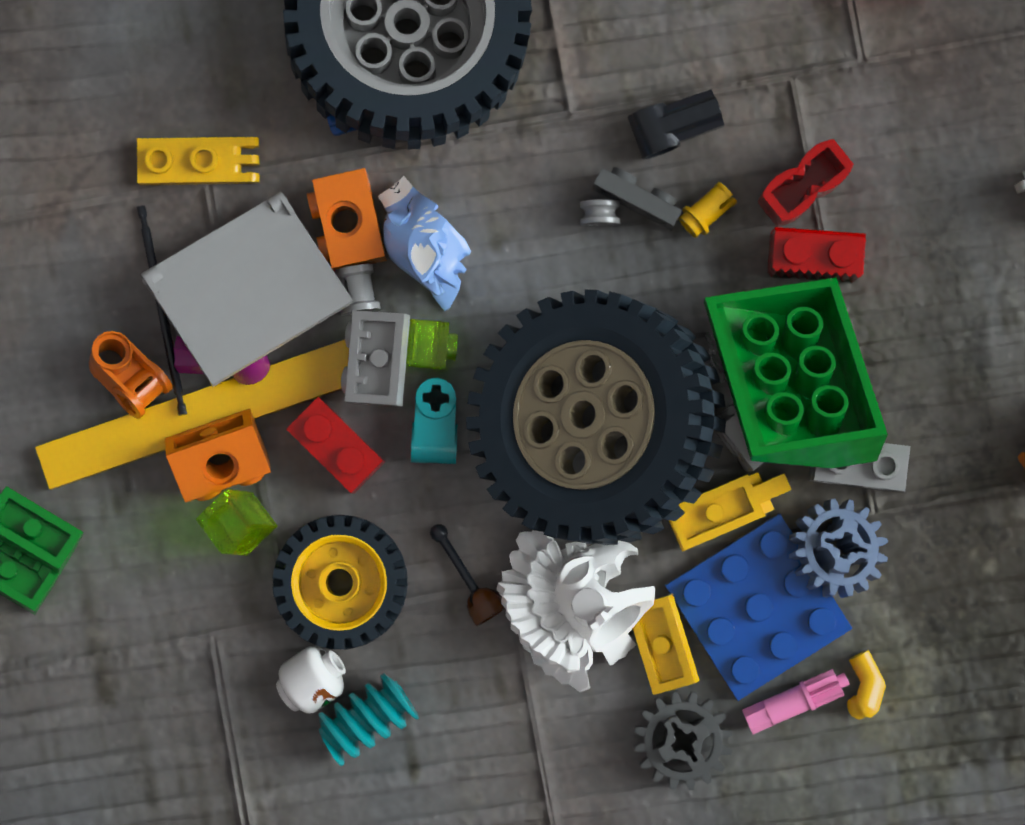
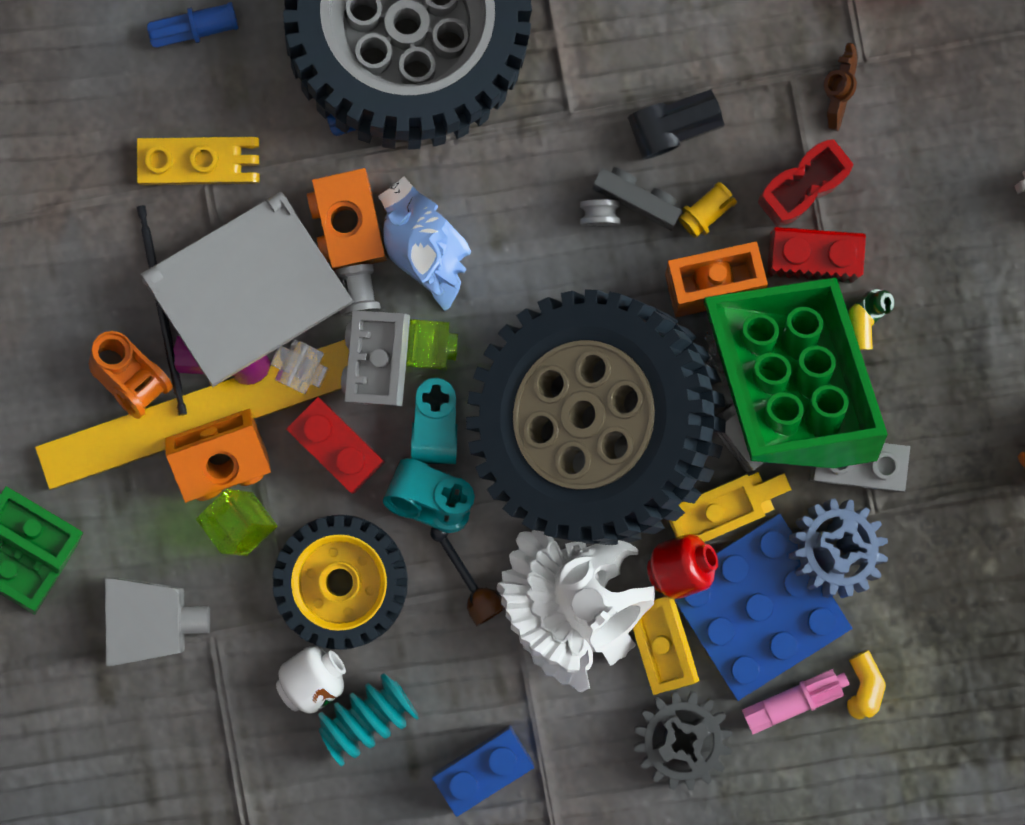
none -> light grey torso [105,578,210,666]
none -> blue axle [147,2,239,48]
none -> clear gear [270,339,329,394]
none -> teal piece [383,458,475,533]
none -> blue brick [432,725,534,817]
none -> red head [647,534,718,599]
none -> orange brick [665,241,768,318]
none -> reddish brown piece [824,43,857,131]
none -> arm [849,289,895,351]

